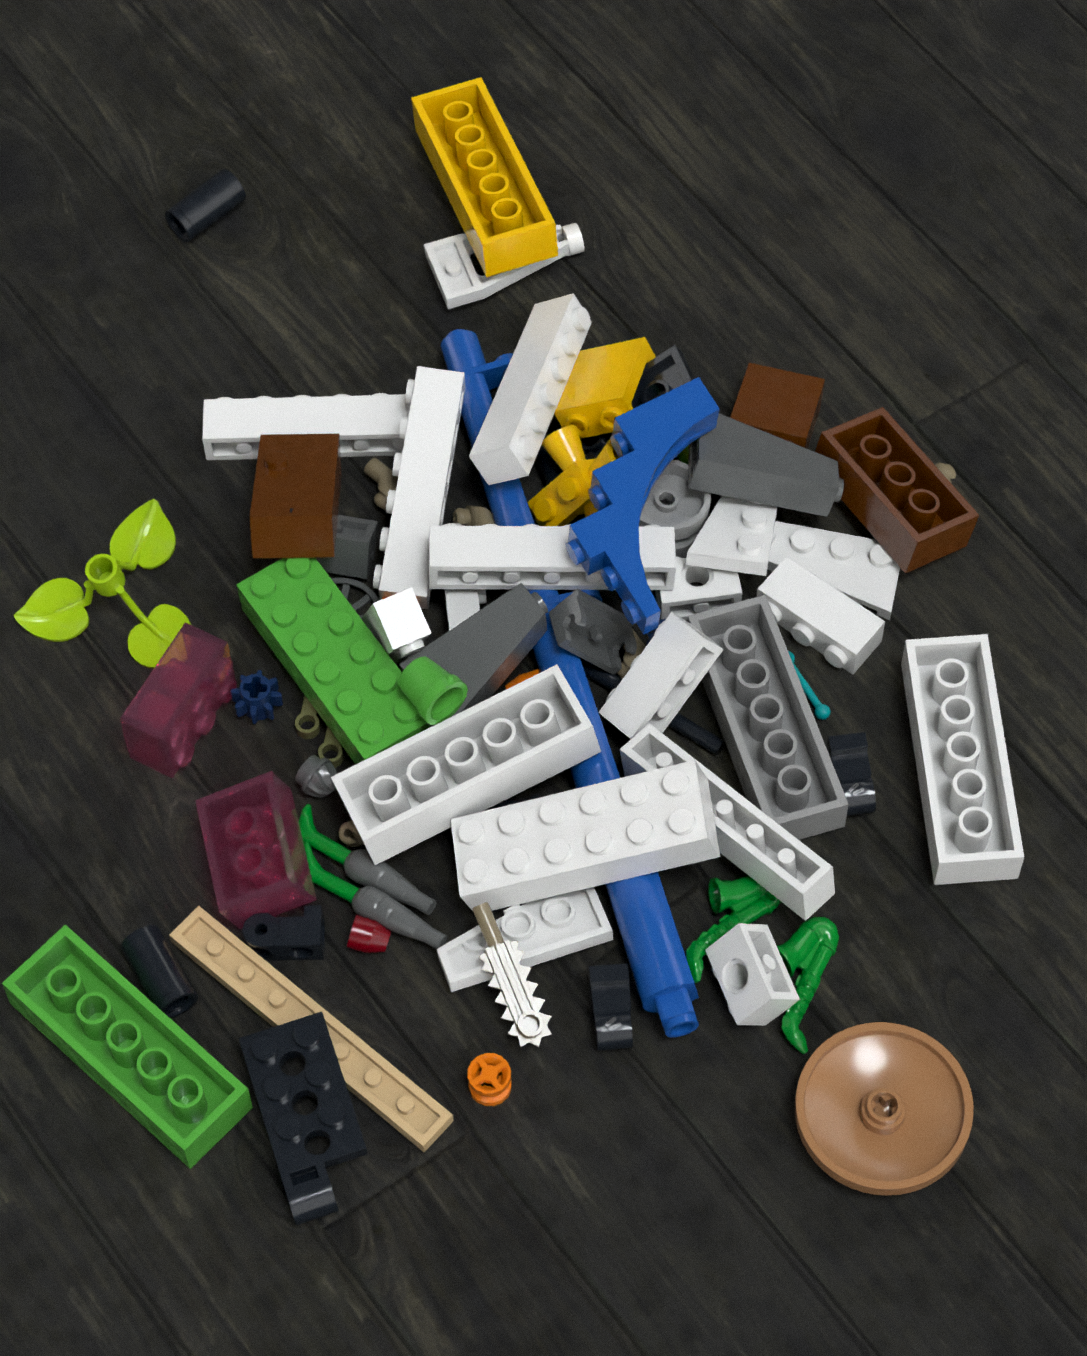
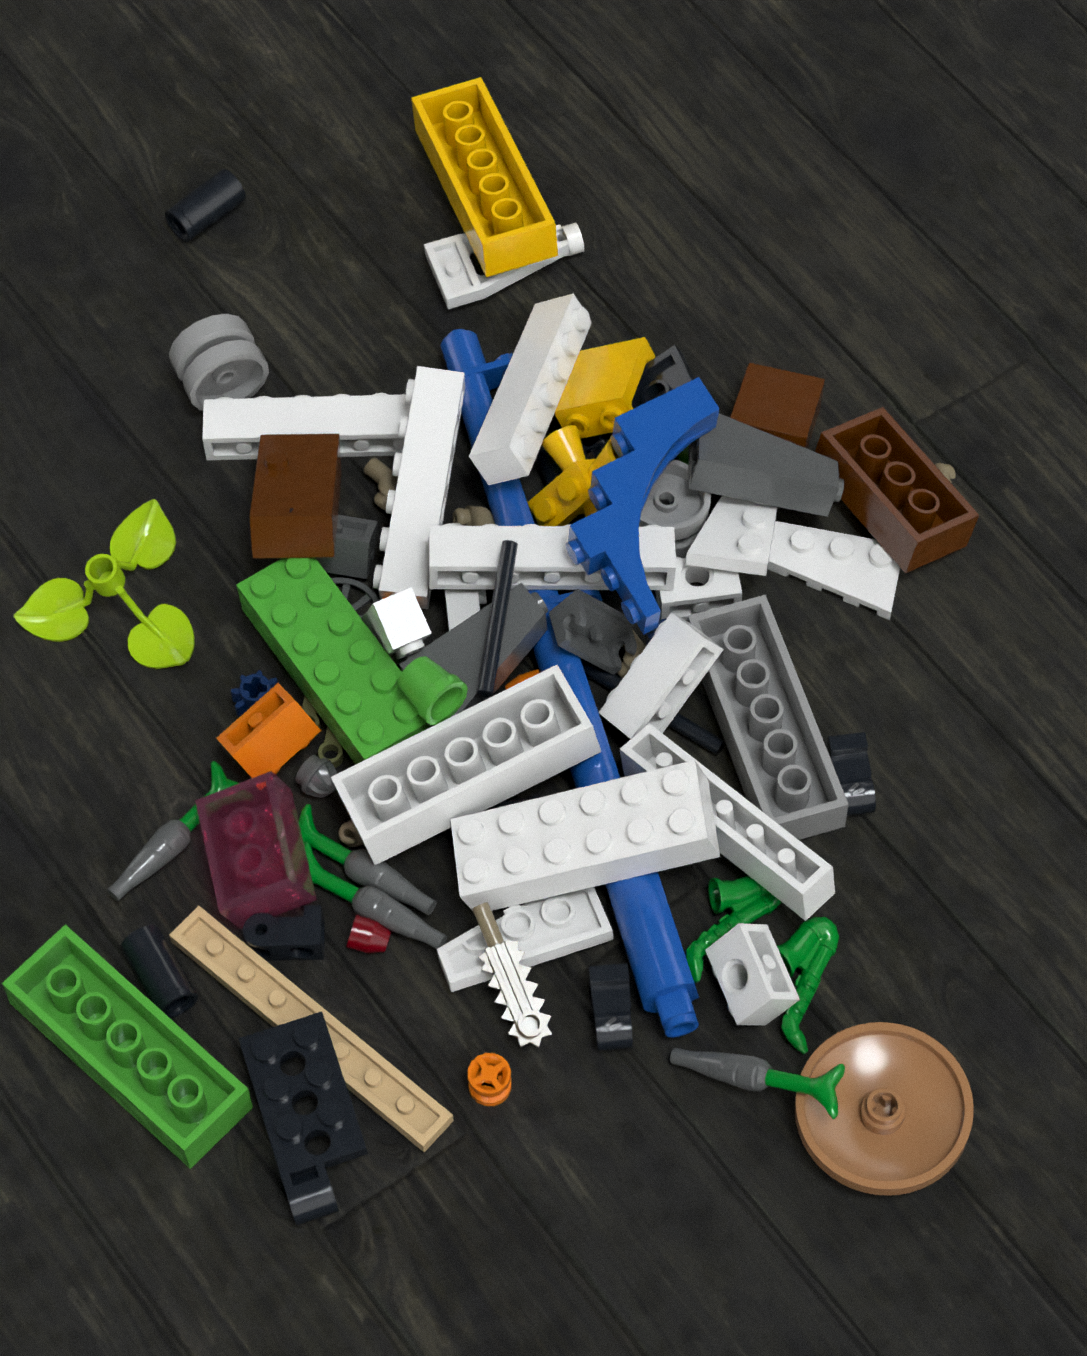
clear pink brick [120,622,237,778] -> none
white brick [757,556,885,674] -> none
teal hinge [788,651,831,720] -> none
white brick [901,634,1024,885] -> none
none -> dark grey piece [107,761,253,901]
none -> light grey wheel [169,314,269,411]
none -> orange brick [216,683,322,786]
none -> black bar [477,540,518,697]
none -> piece [670,1048,845,1120]

